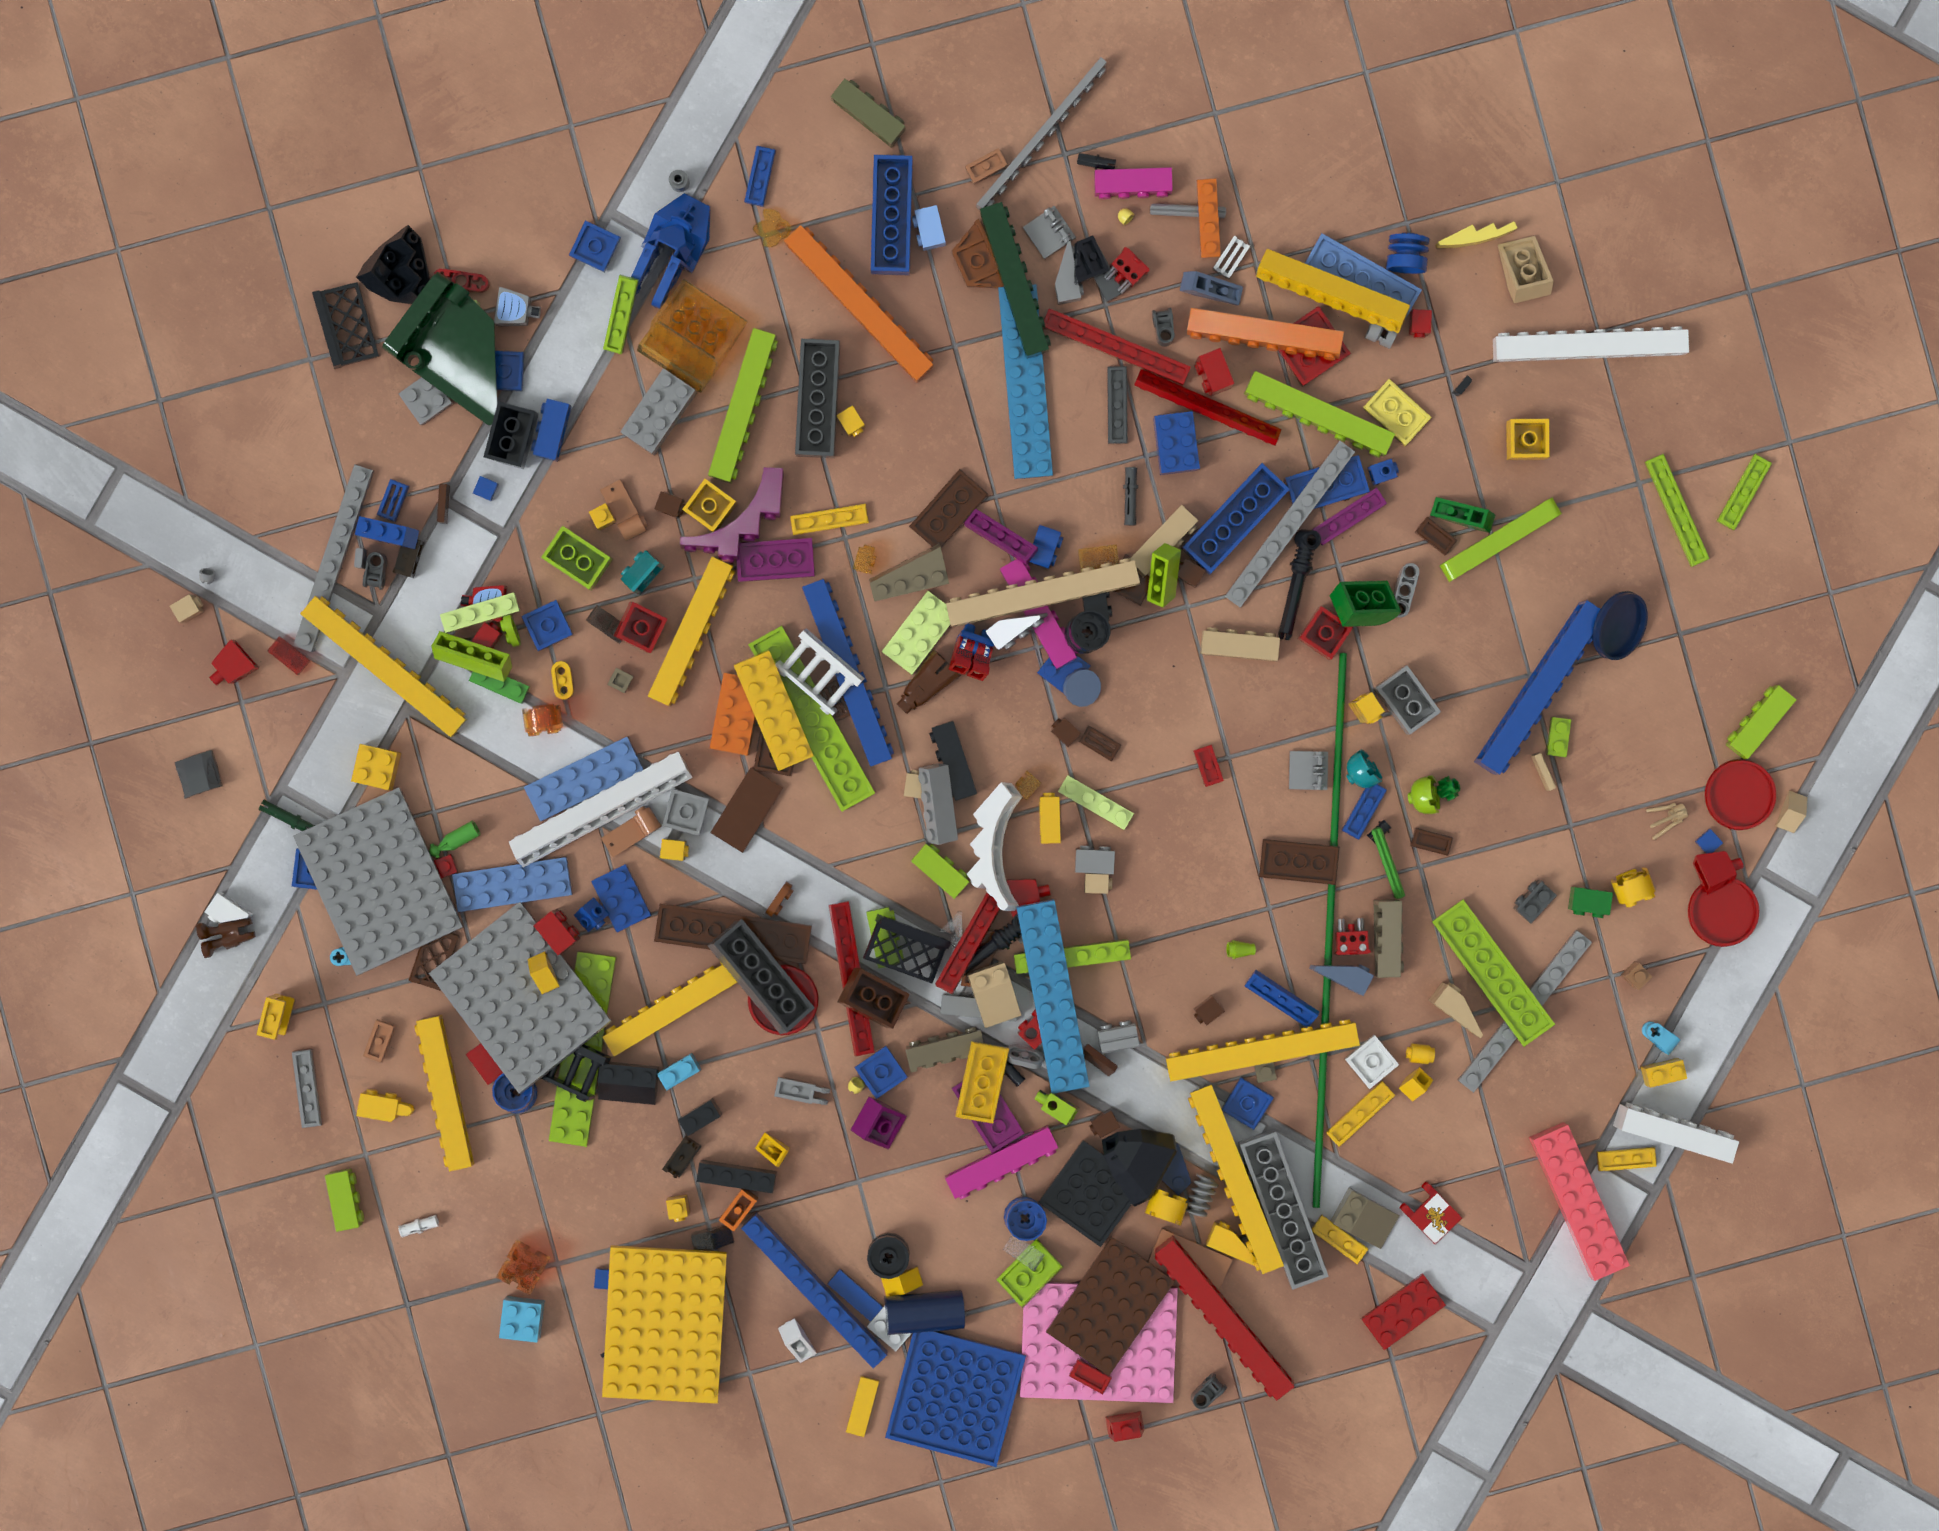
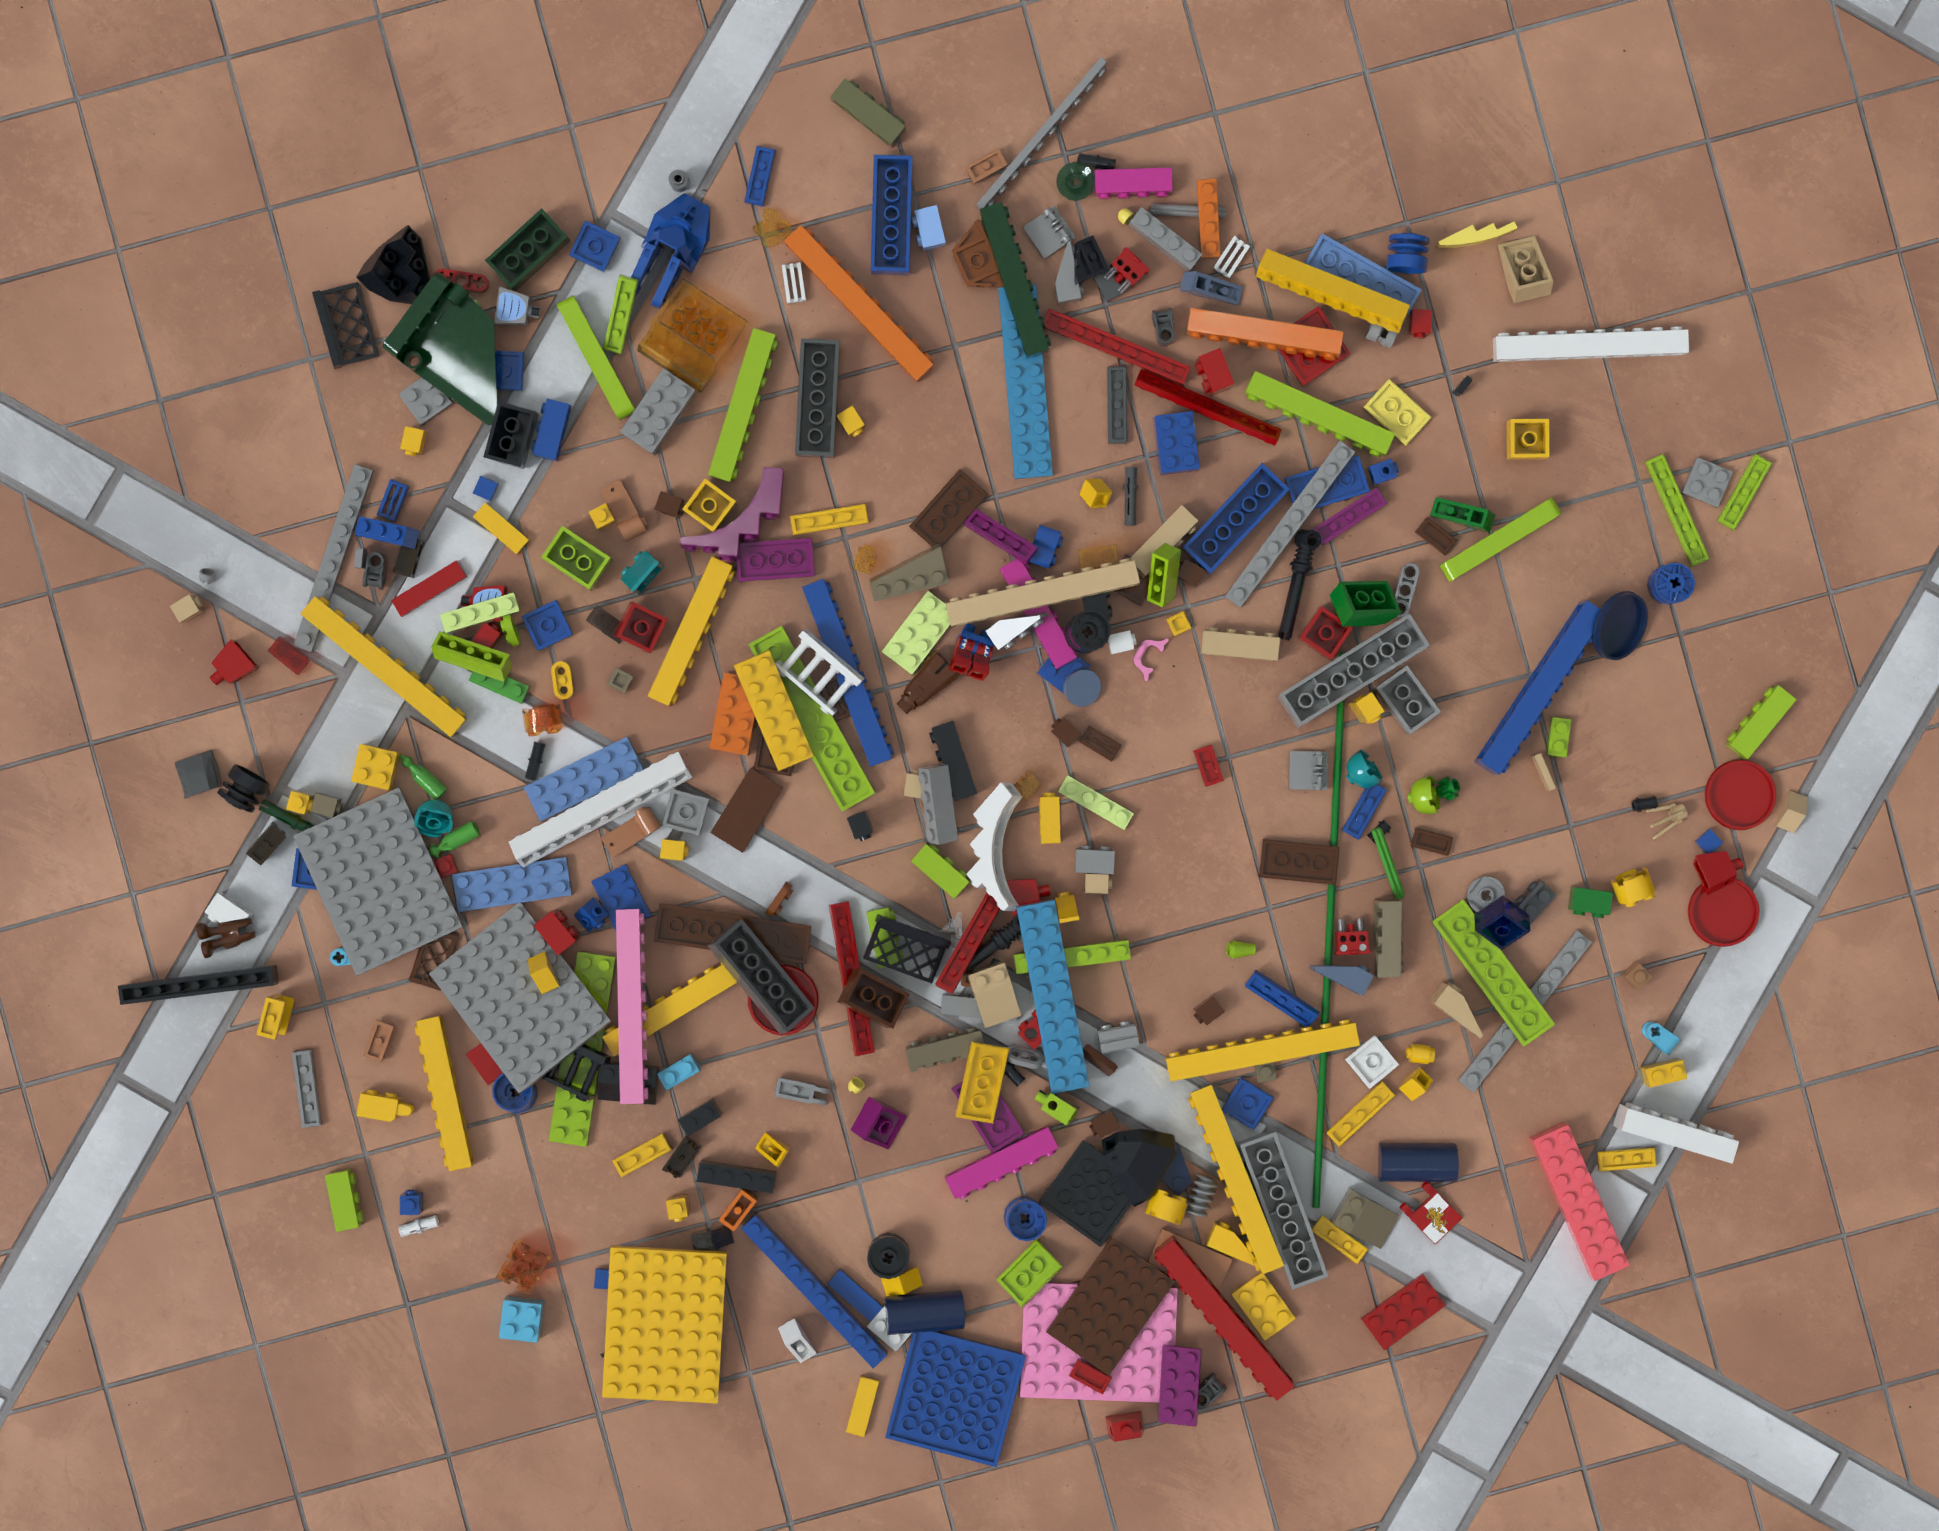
reddish brown tile [437,484,450,524] -> none
blue plate [854,1046,908,1099] -> none
clear tile [1003,1235,1045,1271] -> none
none -> black brick [118,965,279,1005]
none -> black wheel [217,764,270,813]
none -> dark brown hinge [246,821,286,866]
none -> yellow brick [286,791,314,815]
none -> dark tan brick [310,793,343,818]
none -> red tile [391,560,467,617]
none -> bright green wheel [399,754,448,800]
none -> yellow brick [400,426,427,457]
none -> blue brick [400,1190,423,1215]
none -> teal cylinder [414,799,453,837]
none -> yellow tile [473,503,530,555]
none -> dark green brick [485,208,571,291]
none -> black axle [525,742,546,780]
none -> lime beam [556,295,635,421]
none -> yellow tile [612,1133,672,1177]
none -> bright pink brick [616,909,649,1104]
none -> white tile [782,262,806,304]
none -> black brick [847,810,874,842]
none -> yellow slope [1054,891,1079,923]
none -> clear green dish [1056,162,1095,201]
none -> yellow panel [1080,478,1112,508]
none -> white brick [1108,630,1137,655]
none -> light grey brick [1129,207,1202,272]
none -> bright pink helmet [1133,638,1169,681]
none -> magenta plate [1158,1344,1202,1427]
none -> yellow tile [1166,611,1192,636]
none -> yellow plate [1231,1272,1296,1341]
none -> light grey brick [1277,613,1430,729]
none -> dark blue brick [1378,1143,1459,1182]
none -> light grey plate [1466,876,1505,914]
none -> clear blue brick [1474,896,1531,950]
none -> black pin [1631,796,1658,813]
none -> blue wheel [1647,563,1695,605]
none -> light grey plate [1681,457,1733,508]

